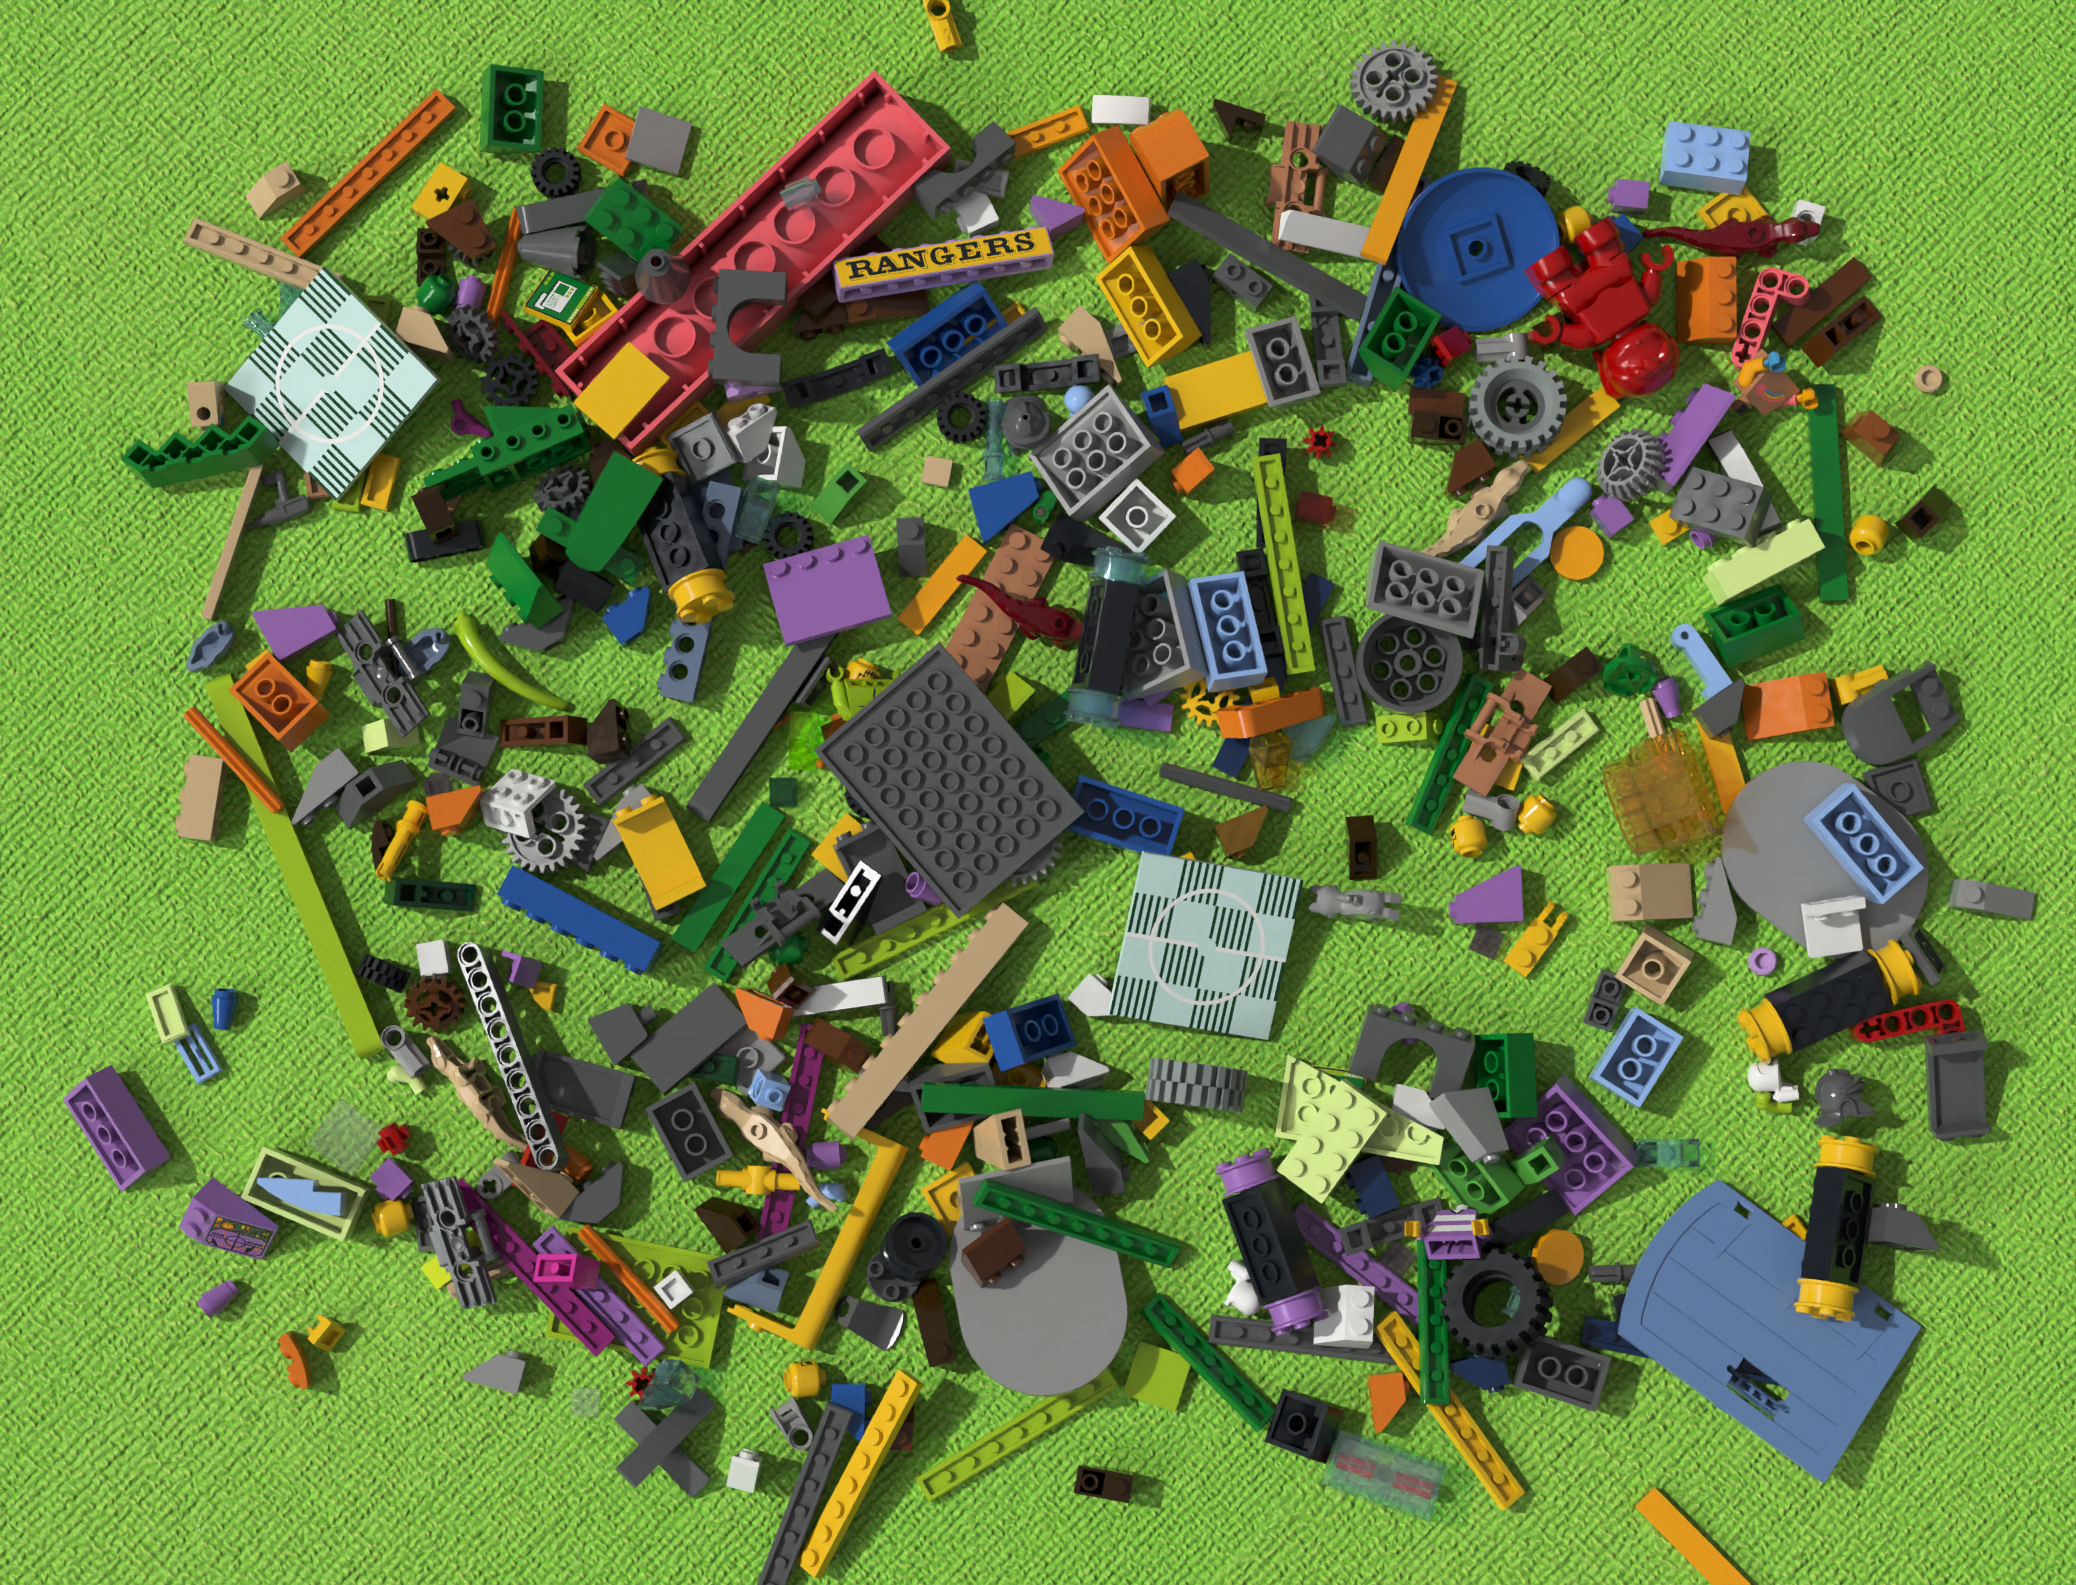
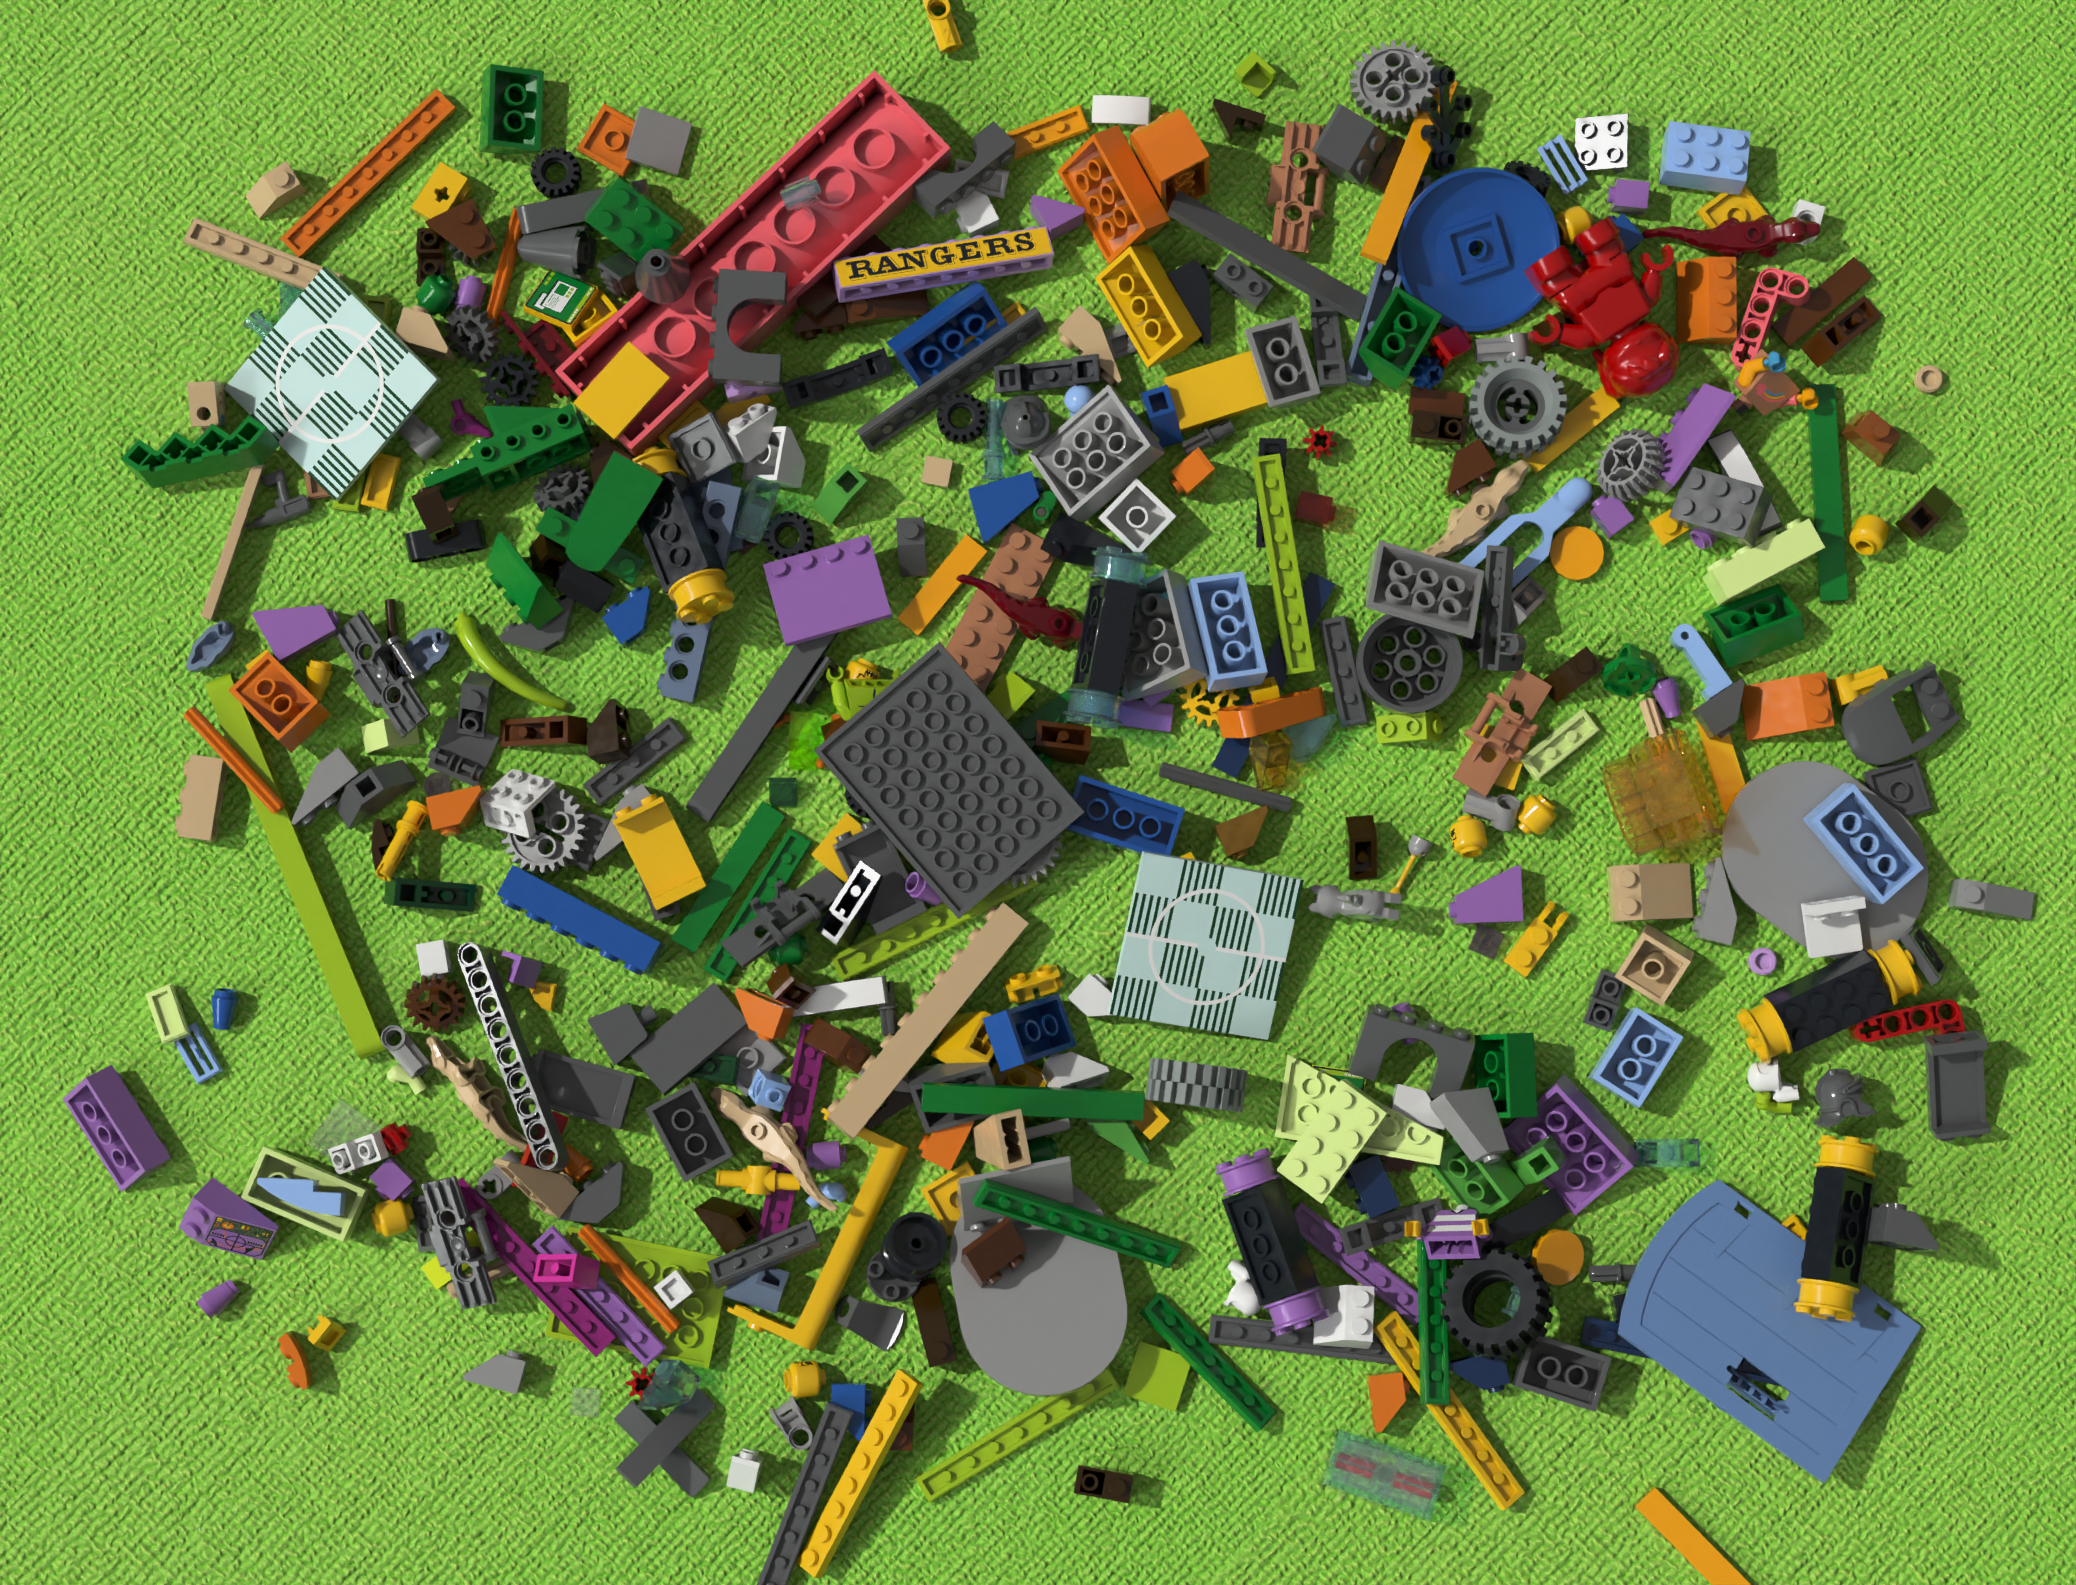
black tyre [356,953,411,993] -> none
dark grey slope [1078,1113,1131,1196] -> none
black slope [1236,548,1285,656] -> none
black slope [1264,1389,1344,1464] -> none
white slope [1278,210,1370,260] -> none
tile [1378,1240,1417,1279] -> none
green plate [1405,673,1494,836] -> none
none -> white slope [328,1131,389,1175]
none -> light grey piece [398,413,445,462]
none -> yellow hinge [1004,964,1063,1004]
none -> reddish brown slope [1035,720,1091,765]
none -> lime panel [1233,51,1277,98]
none -> hinge [1390,835,1433,894]
none -> black plant [1421,65,1473,173]
none -> light blue tile [1537,134,1589,196]
none -> hinge [1575,113,1629,173]

